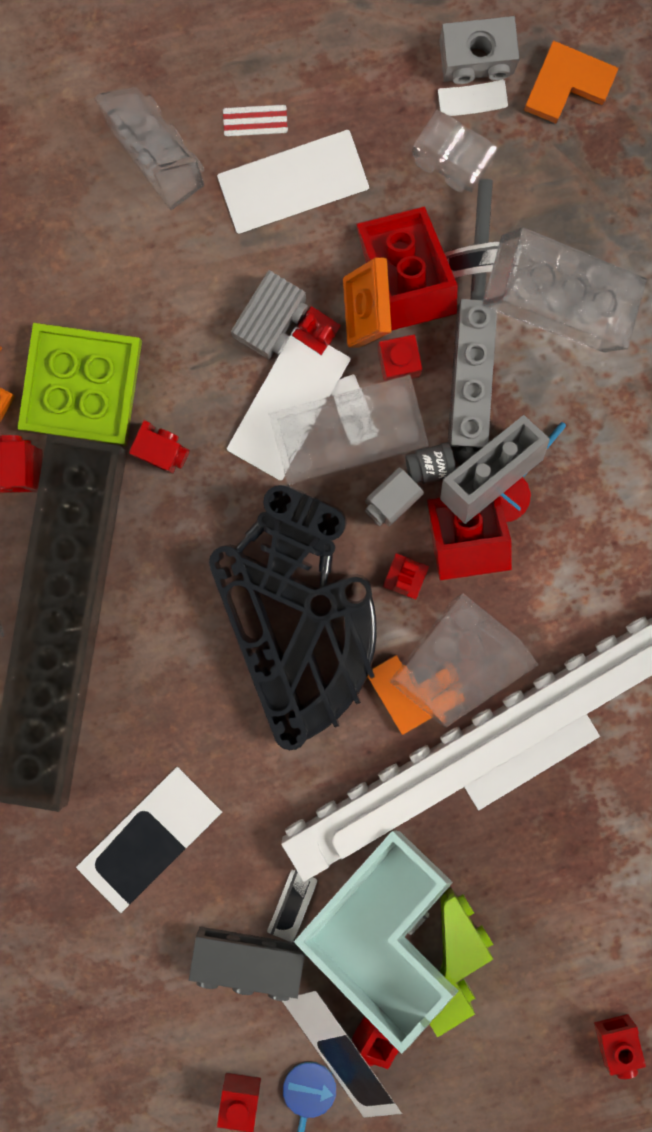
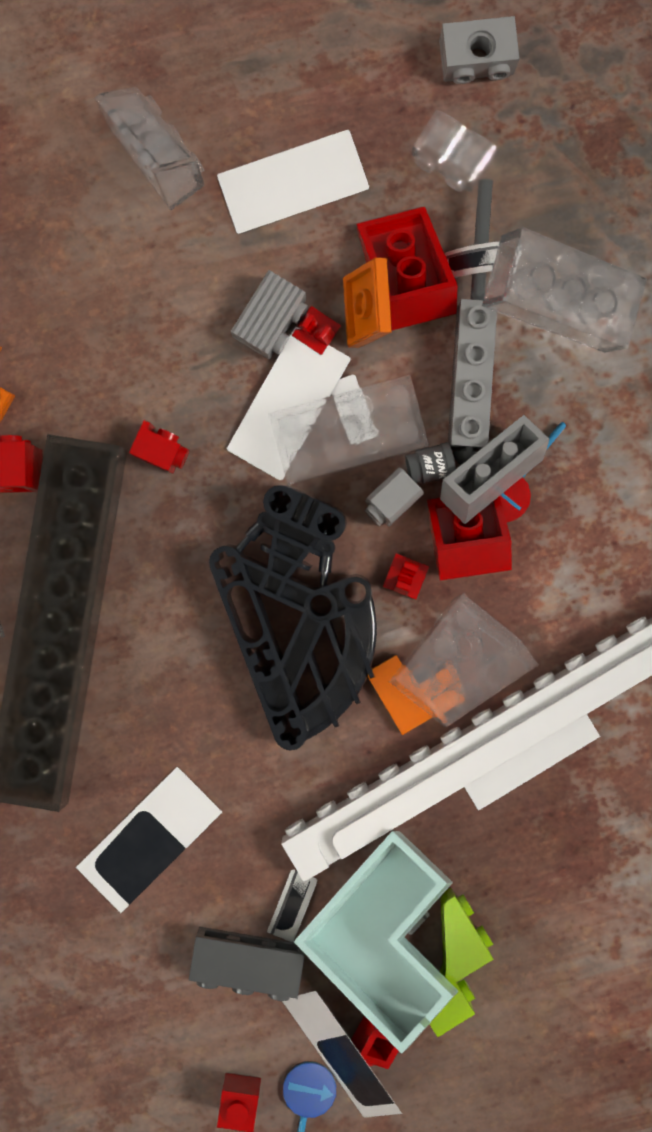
lime plate [18,323,142,446] -> none
clear sticker [223,105,288,136] -> none
red brick [377,334,422,385] -> none
white sticker [438,79,508,116] -> none
orange tile [524,40,619,124] -> none
red brick [594,1014,646,1079] -> none

